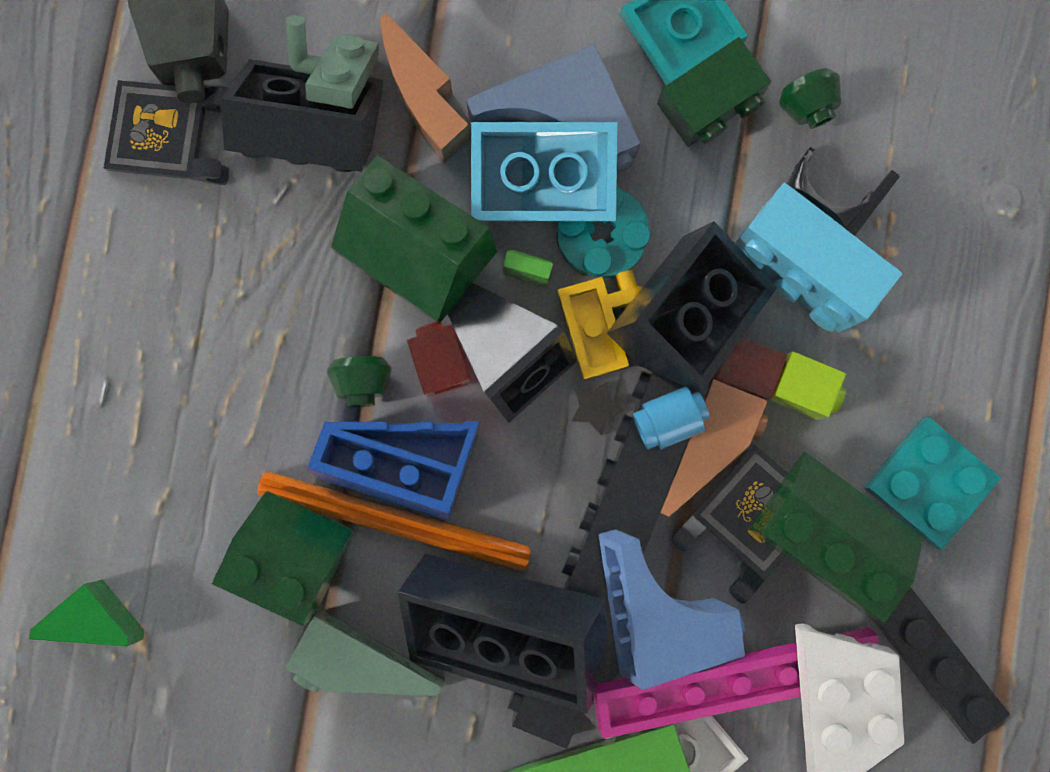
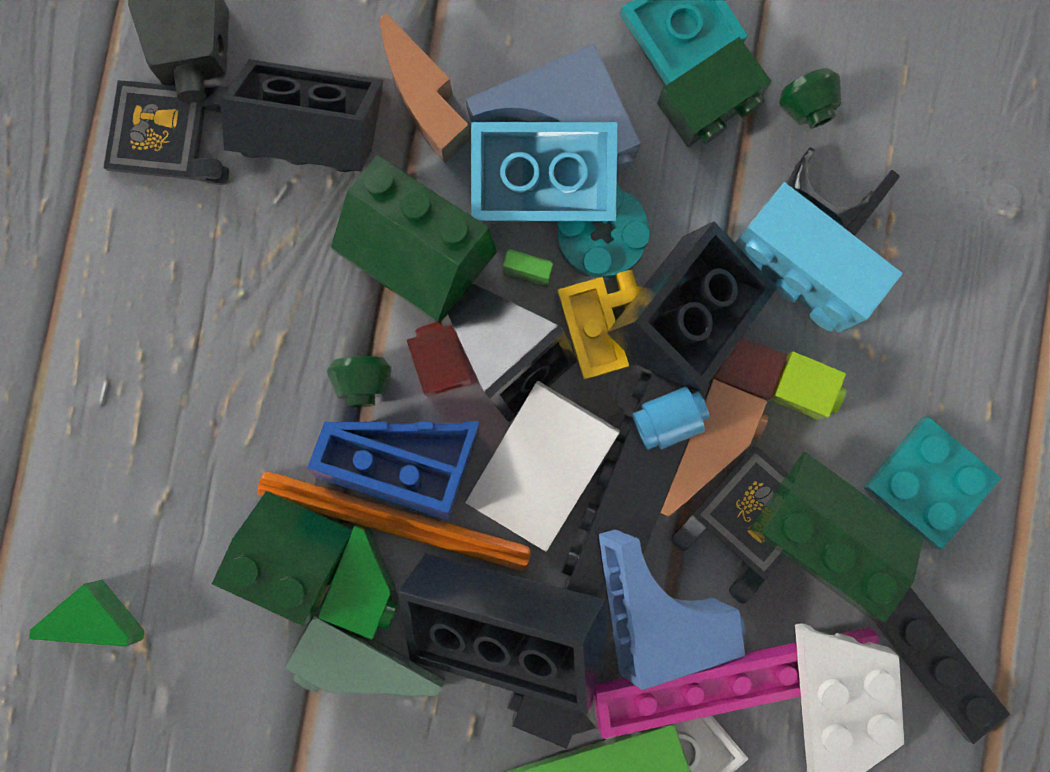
sand green plate [286,15,379,109] -> none
none -> green slope [318,525,399,639]
none -> white tile [465,381,620,551]

